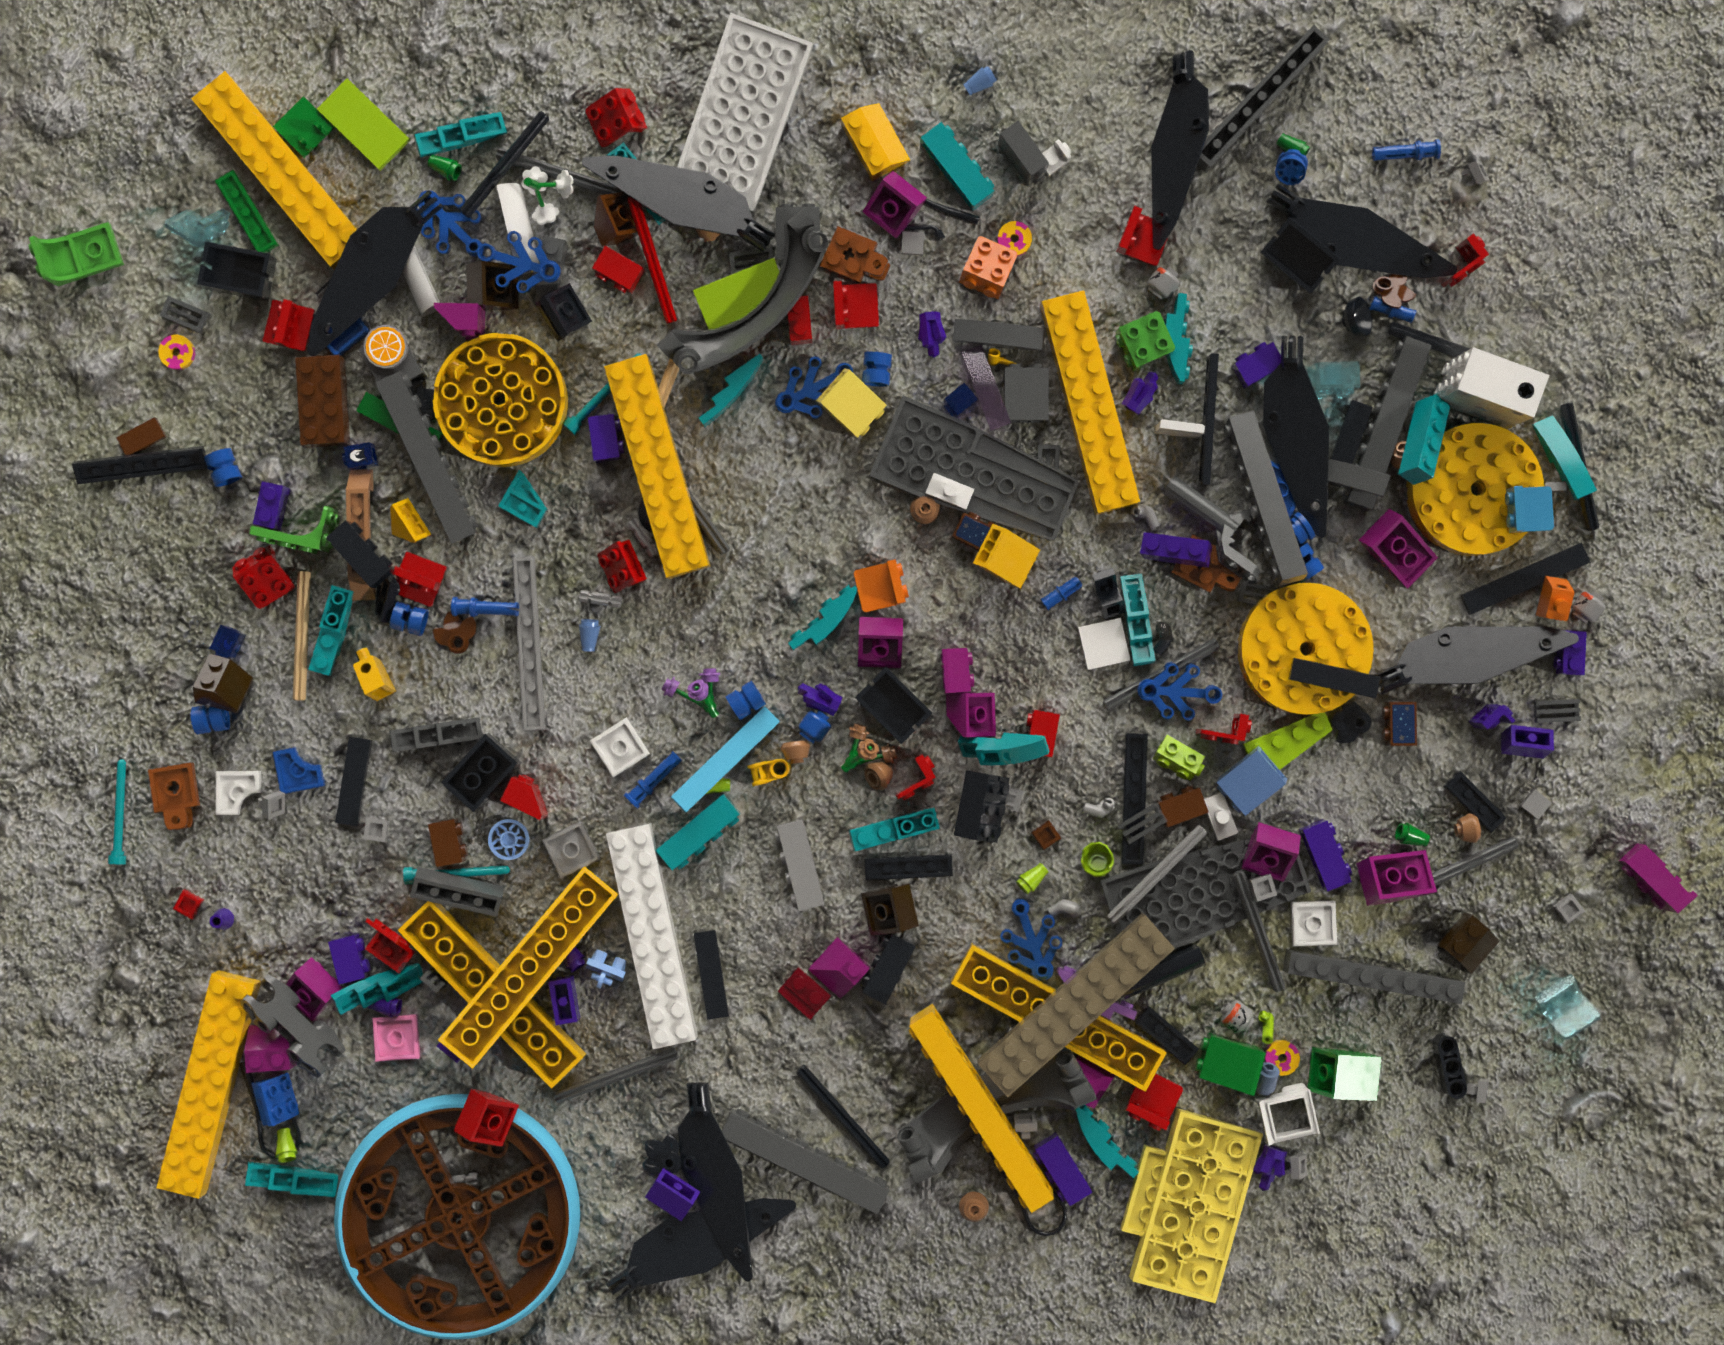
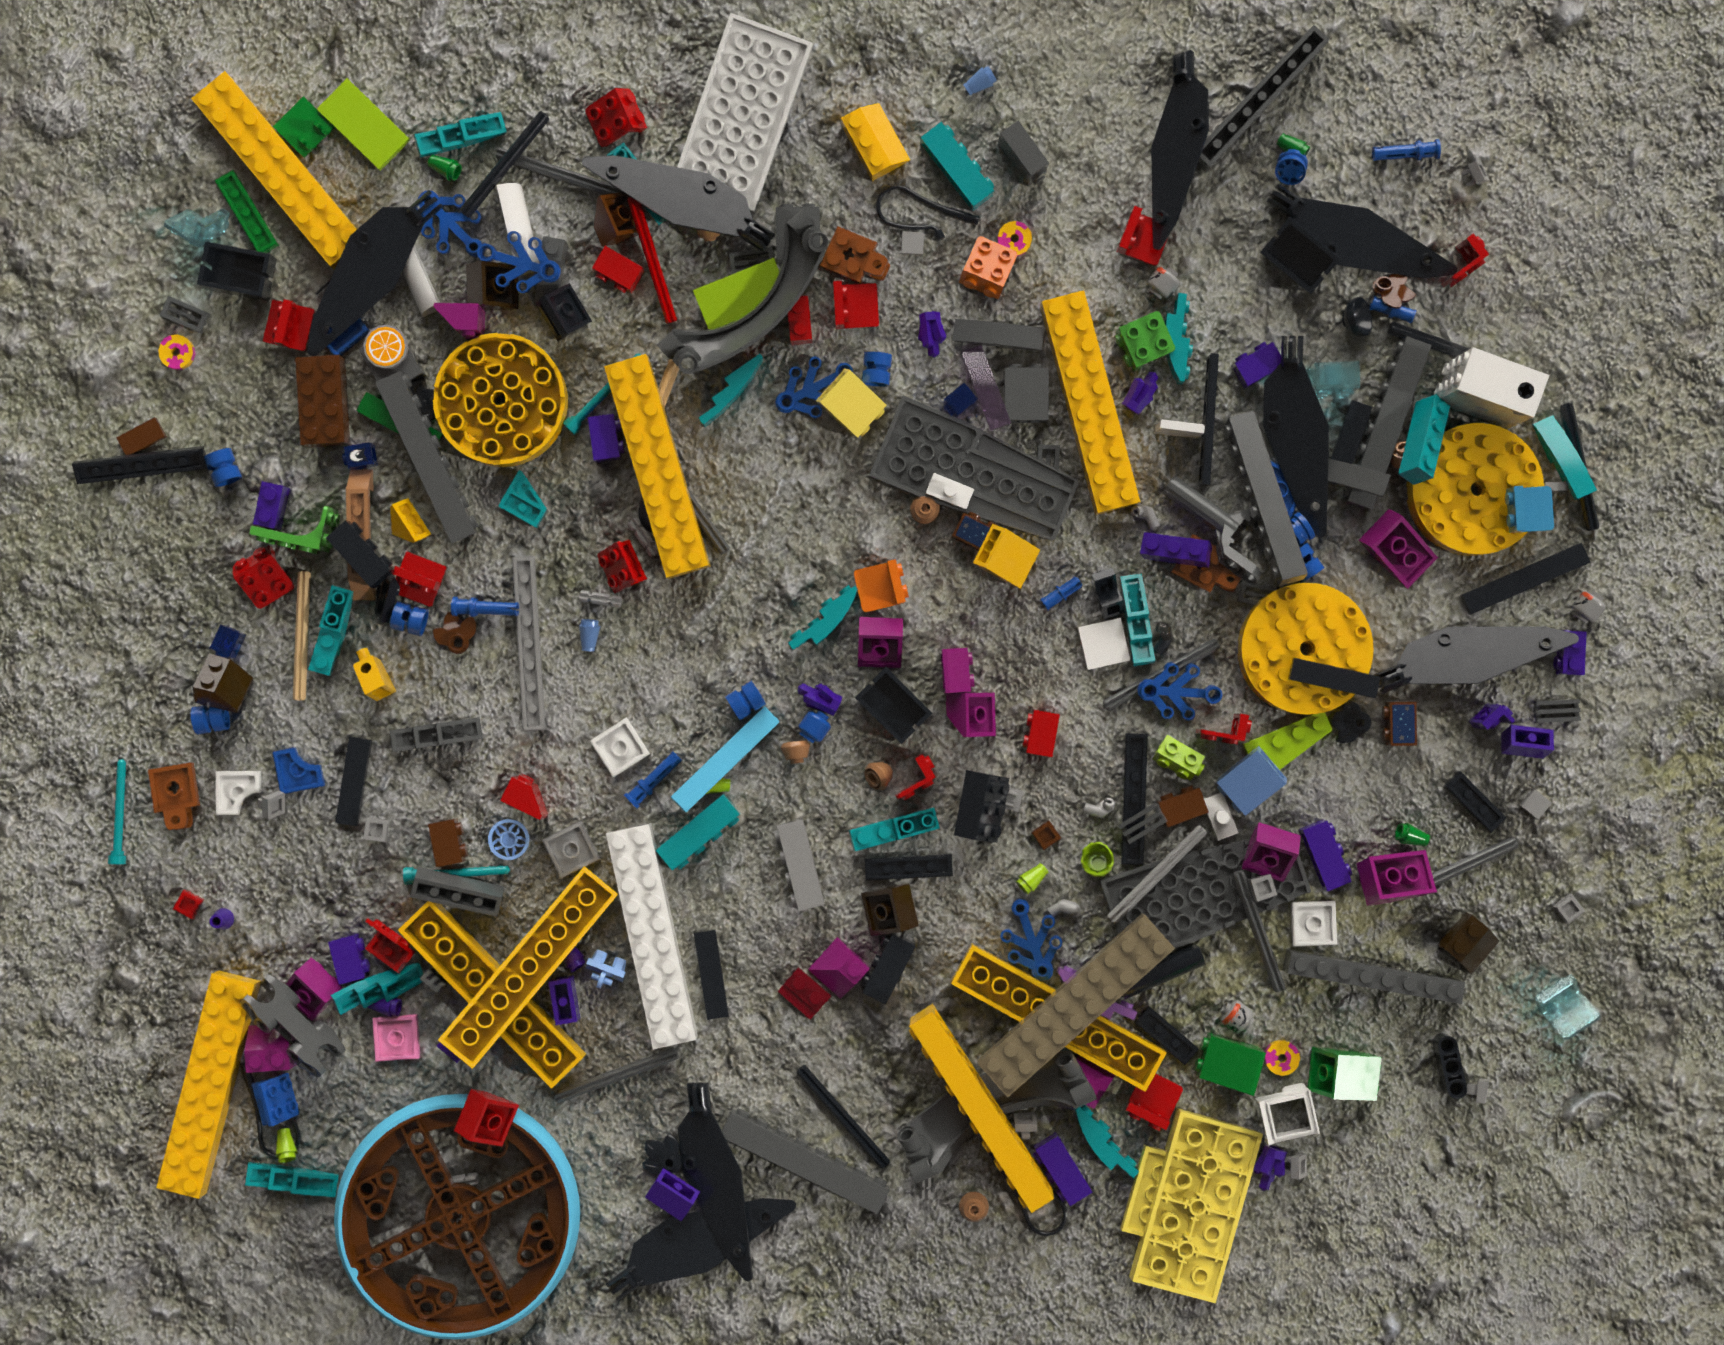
bright green bracket [28,222,124,287] -> none
black brick [441,733,522,812] -> none
white plant [521,166,573,225] -> none
medium lavender plant [661,668,720,718] -> none
yellow piece [747,758,791,787] -> none
medium nougat plant [841,723,897,773] -> none
magenta slope [862,171,927,238] -> none
teal slope [958,733,1049,766] -> none
yellow hand [988,348,1017,366] -> none
white bracket [1042,139,1071,177] -> none
sand blue brick [1256,1062,1280,1096] -> none
lime arm [1258,1010,1274,1044] -> none
medium nougat cone [1454,813,1481,843] -> none
orange torso [1535,576,1574,621] -> none
magenta wedge [1619,843,1698,913] -> none

